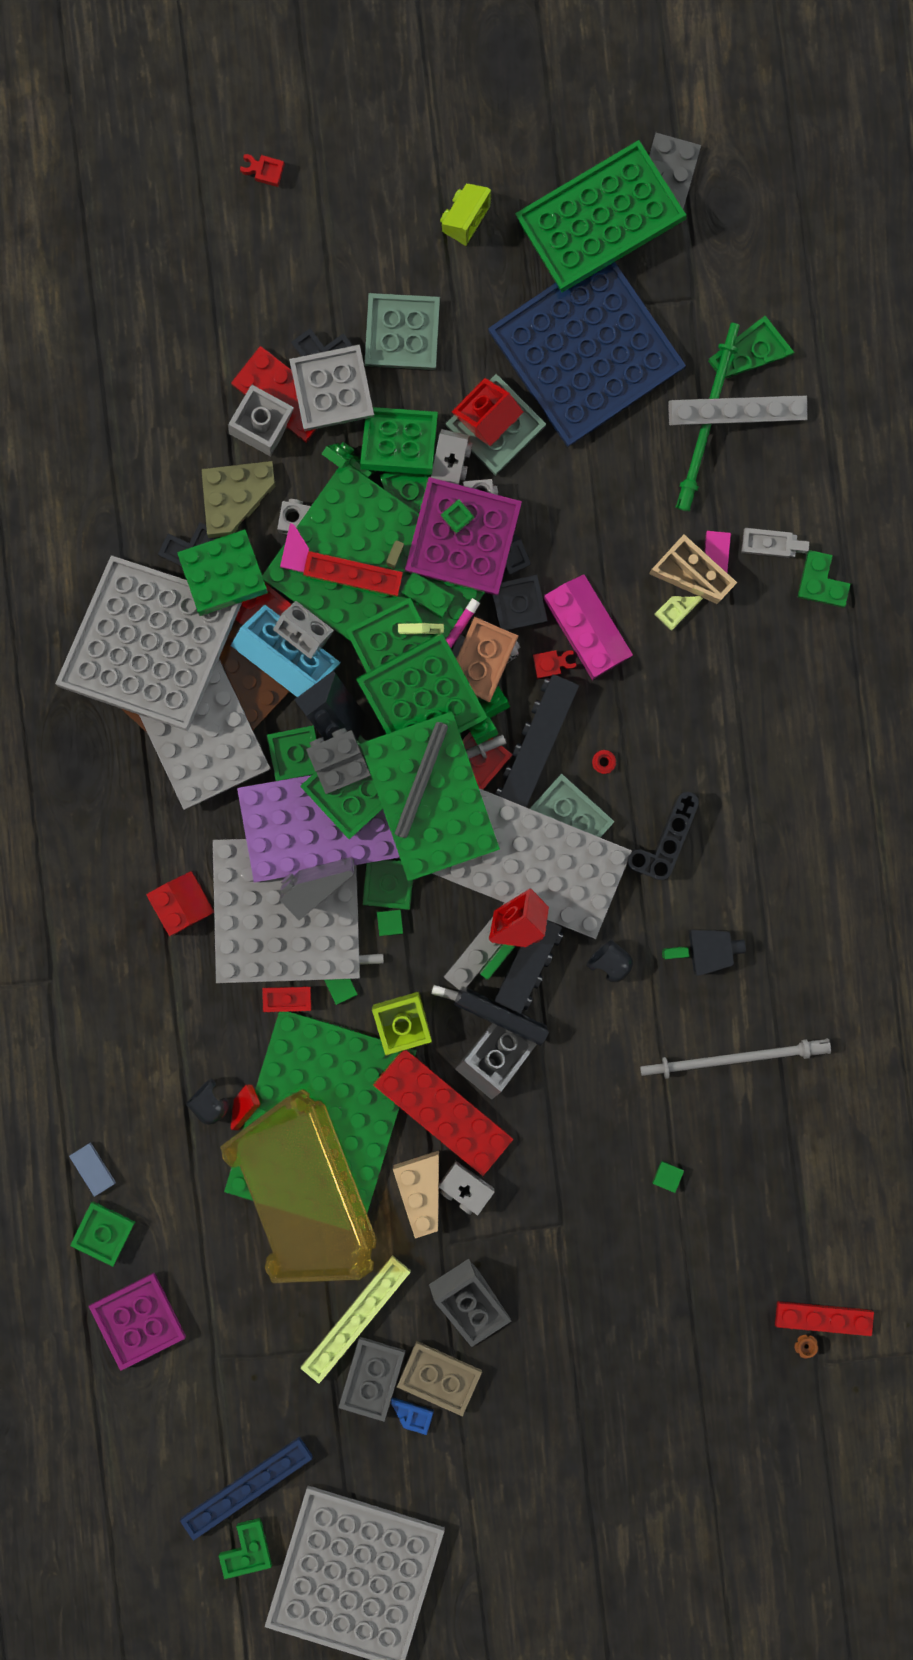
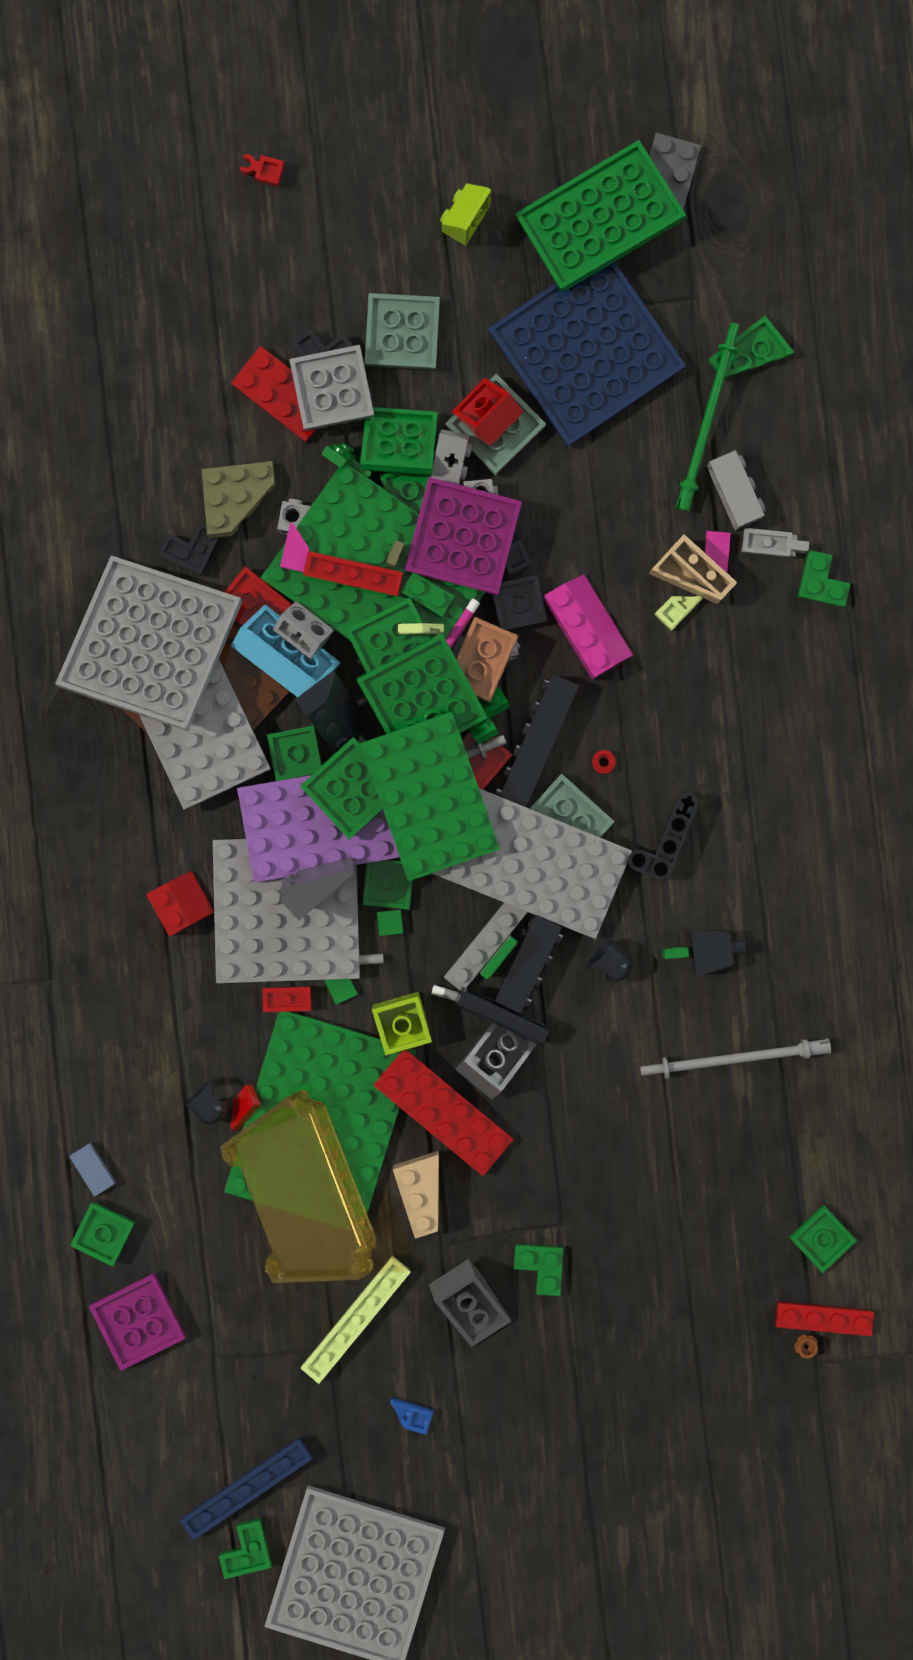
green plate [177,529,268,616] -> none
light grey slope [228,384,294,457] -> none
dark grey plate [306,728,371,794] -> none
dark grey plate [339,1337,405,1422] -> none
dark grey axle [395,722,448,838] -> none
dark tan plate [397,1341,482,1416] -> none
light grey brick [439,1160,494,1216] -> none
green tile [441,499,475,534] -> none
red slope [489,888,549,947] -> none
red plate [533,650,576,679] -> none
green tile [652,1161,684,1193] -> none
light grey plate [668,396,807,425] -> none
none -> green plate [514,1243,563,1296]
none -> light grey brick [707,450,765,531]
none -> green tile [789,1205,857,1273]

